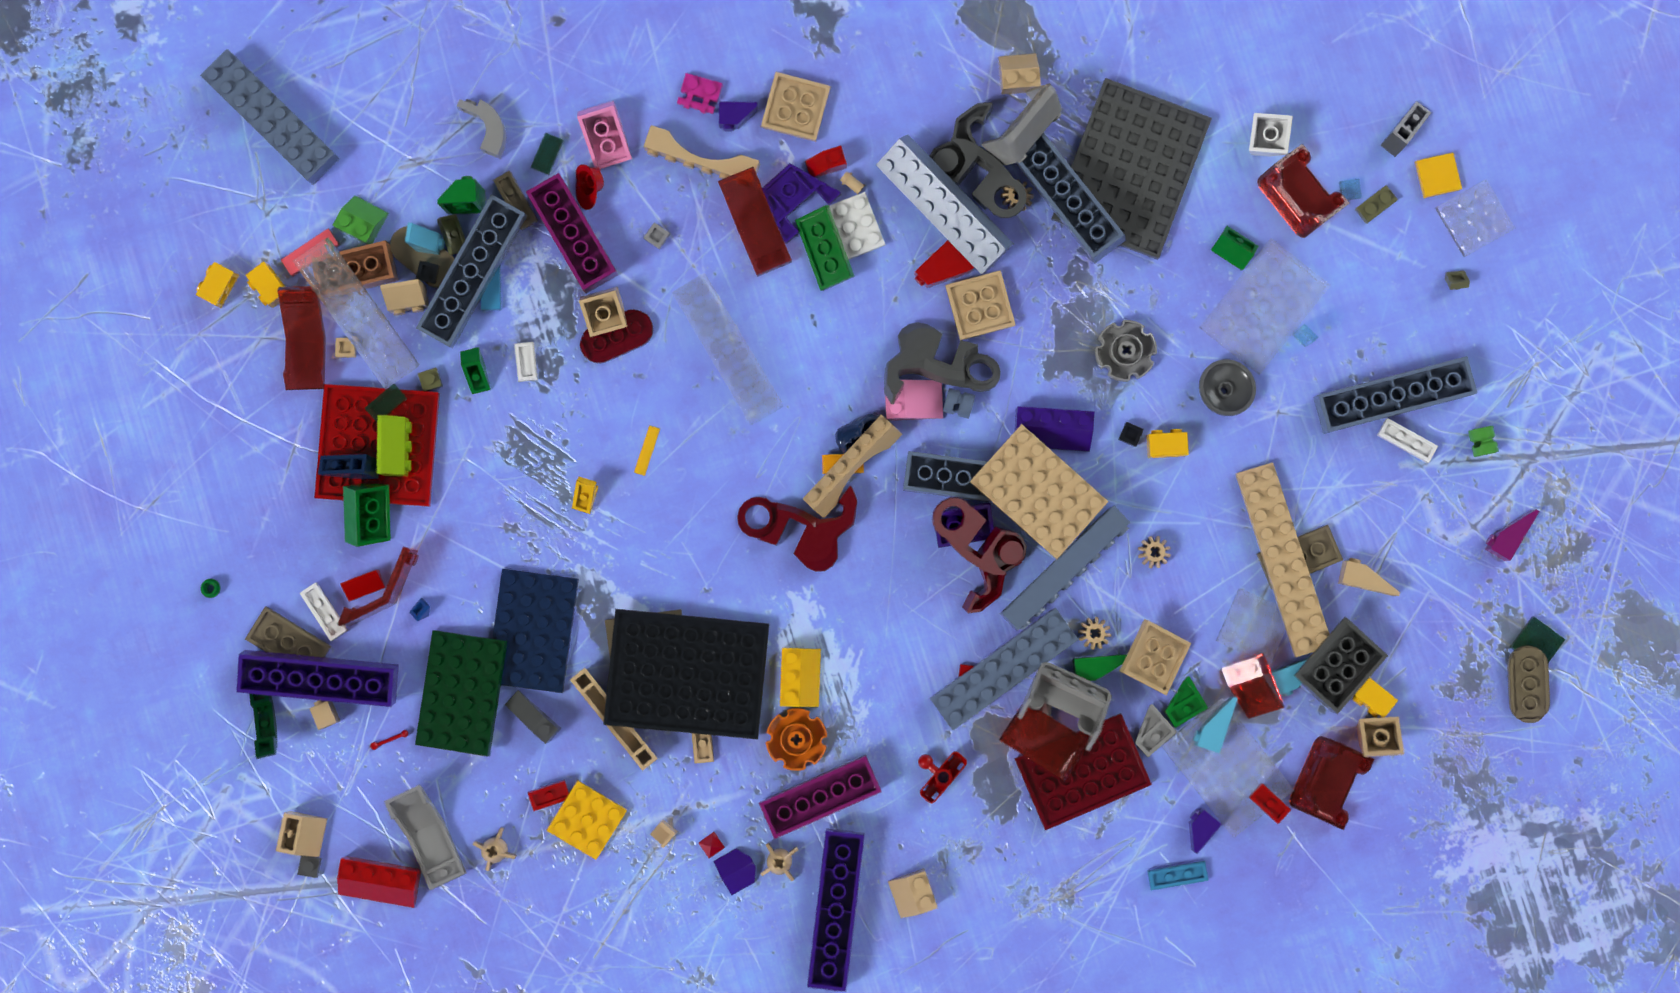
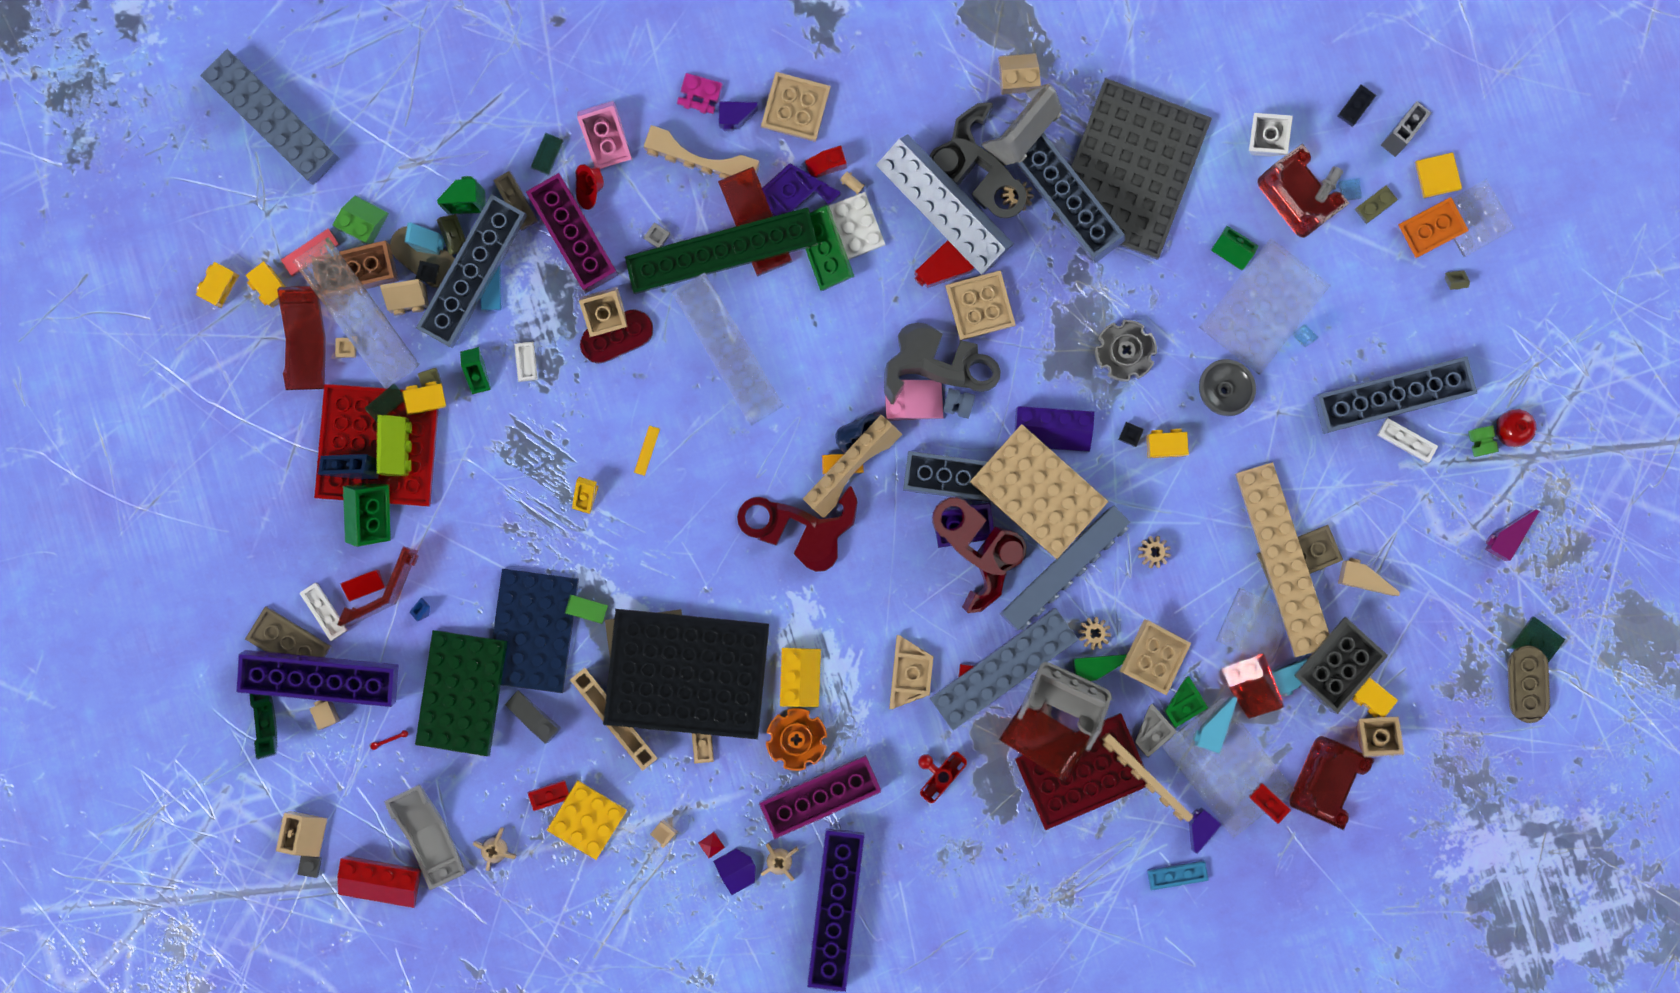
green plate [201,579,221,598] -> none
light grey arch [457,99,506,159] -> none
tan slope [888,868,938,918] -> none
none -> yellow brick [402,381,446,415]
none -> bright green tile [565,595,608,624]
none -> dark green plate [625,207,818,294]
none -> tan wing [889,635,933,709]
none -> tan plate [1101,733,1194,822]
none -> light grey axle [1315,166,1343,203]
none -> black plate [1337,84,1376,127]
none -> orange plate [1398,197,1469,258]
none -> red cylinder [1496,409,1537,447]

